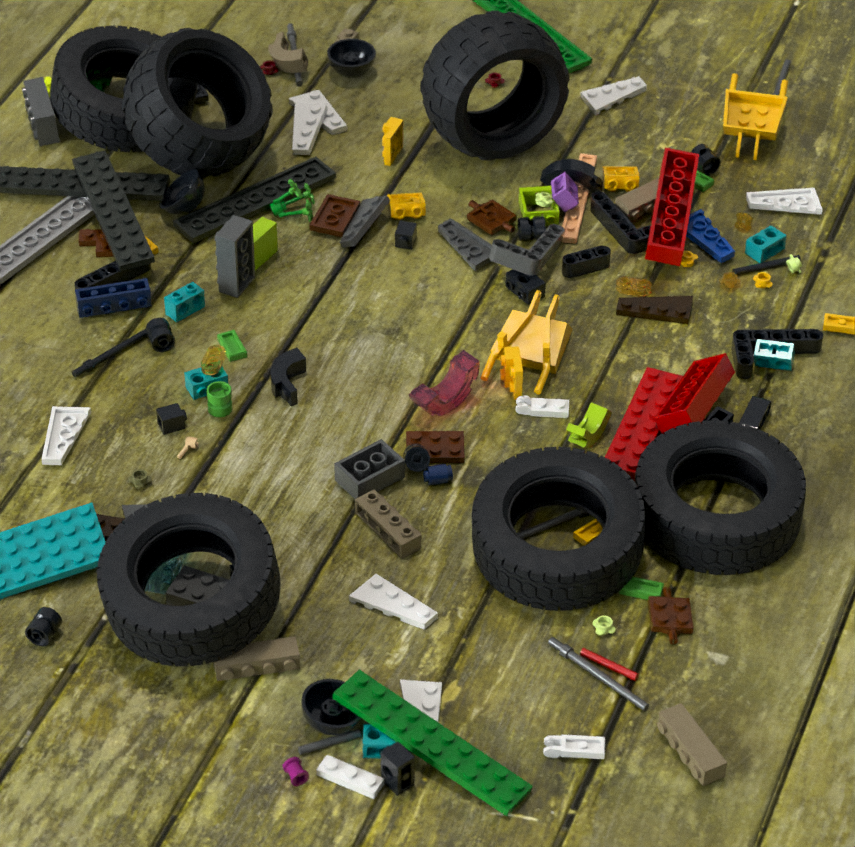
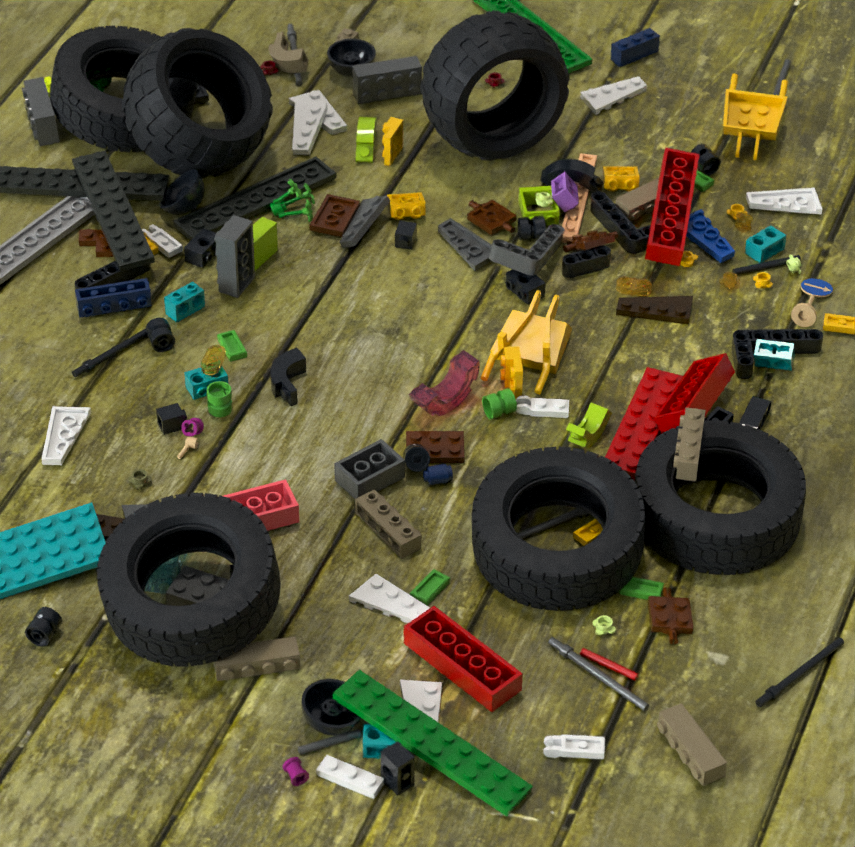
none -> white hinge [142,224,183,258]
none -> magenta bush [181,417,204,436]
none -> black brick [184,228,216,268]
none -> coral brick [224,479,299,531]
none -> dark grey brick [353,56,422,104]
none -> lime arch [356,117,377,163]
none -> red brick [404,606,523,712]
none -> bright green tile [410,569,450,606]
none -> bright green wheel [482,388,517,420]
none -> reddish brown plate [563,230,618,253]
none -> dark blue brick [610,28,660,67]
none -> dark tan brick [673,408,705,481]
none -> yellow plate [726,204,748,220]
none -> black bar [755,637,844,707]
none -> tan piece [791,279,833,327]

